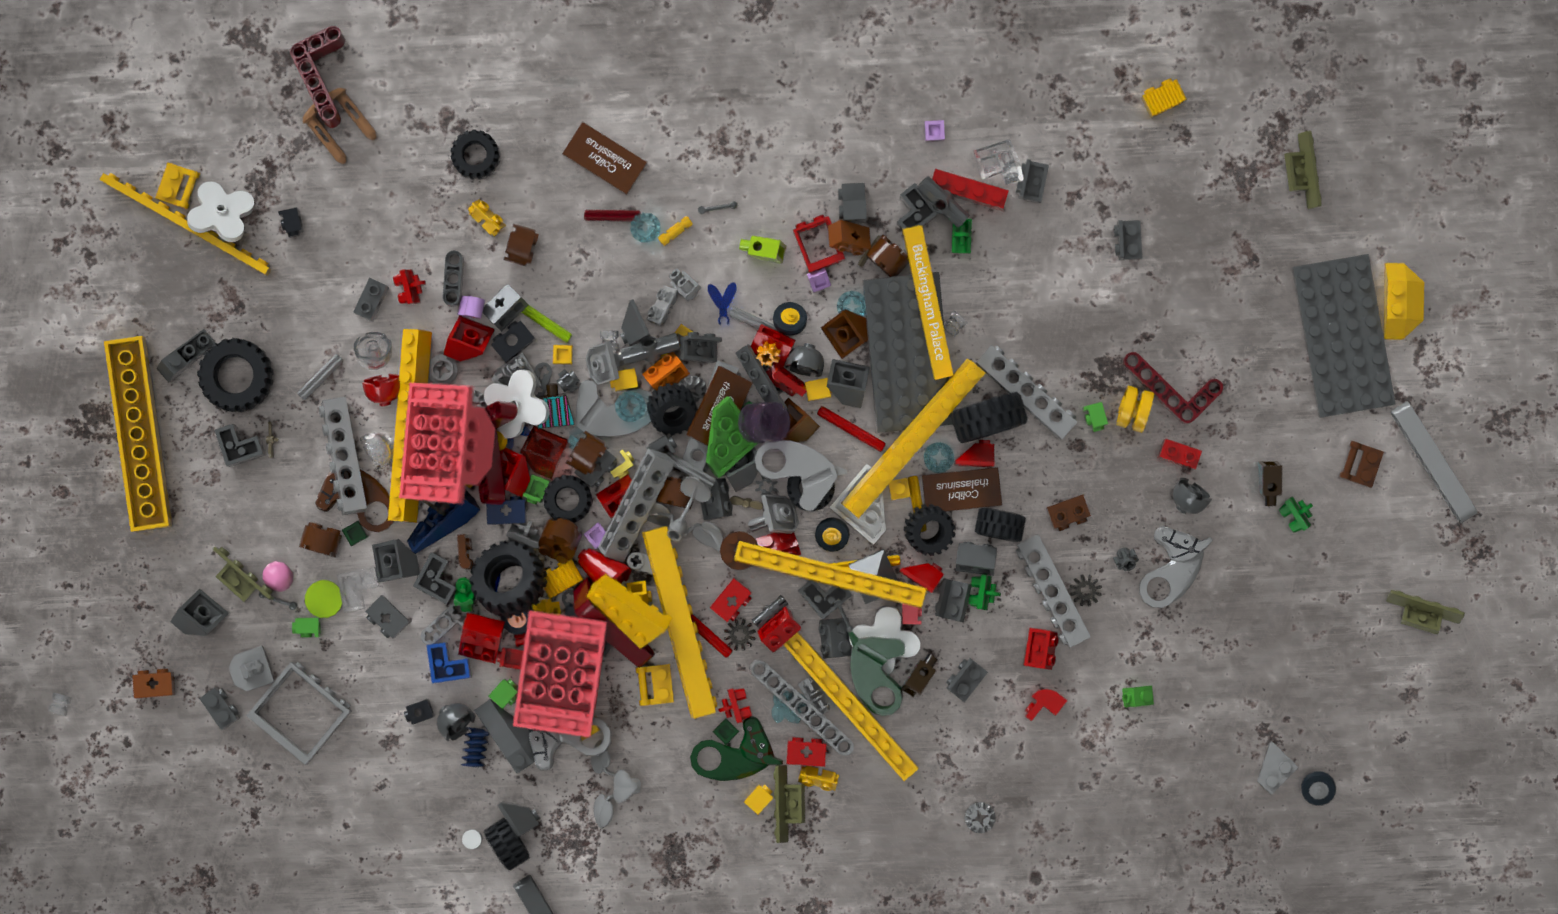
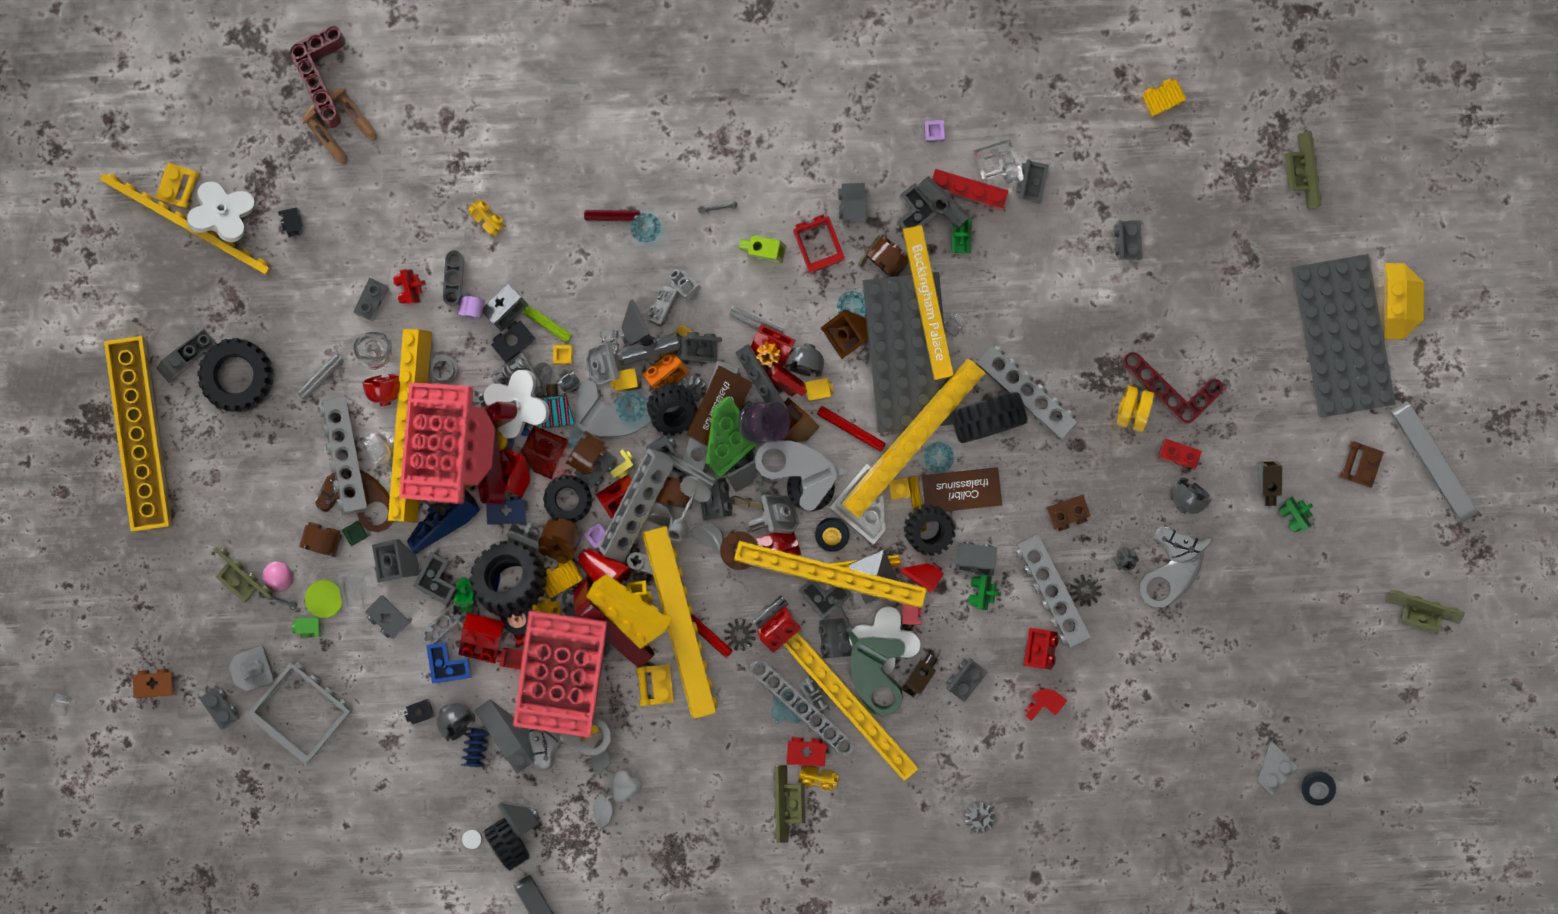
dark grey slope [170,589,229,636] -> none
dark grey brick [215,424,266,467] -> none
dark tan piece [266,422,279,458] -> none
red slope [443,315,495,362] -> none
black tyre [450,129,500,180] -> none
reddish brown plate [457,534,474,570] -> none
bright green brick [489,679,518,709] -> none
reddish brown brick [503,223,539,267] -> none
bright green bracket [523,474,550,505] -> none
reddish brown tile [562,122,647,195] -> none
yellow axle [658,216,693,246] -> none
dark green animal [690,716,783,781] -> none
clear blue piece [708,282,736,325] -> none
red brick [710,578,752,622] -> none
dark green tile [713,718,740,745] -> none
red hips [718,689,752,723] -> none
yellow brick [744,784,773,815] -> none
black wheel [773,302,807,336] -> none
lavender plate [807,268,831,293] -> none
dark grey slope [827,359,870,408] -> none
dark orange brick [828,220,871,256] -> none
dark grey bracket [935,578,972,622] -> none
red slope [954,440,994,468] -> none
black tyre [974,508,1026,542] -> none
bright green brick [1082,402,1108,432] -> none
bright green bracket [1122,686,1154,707] -> none

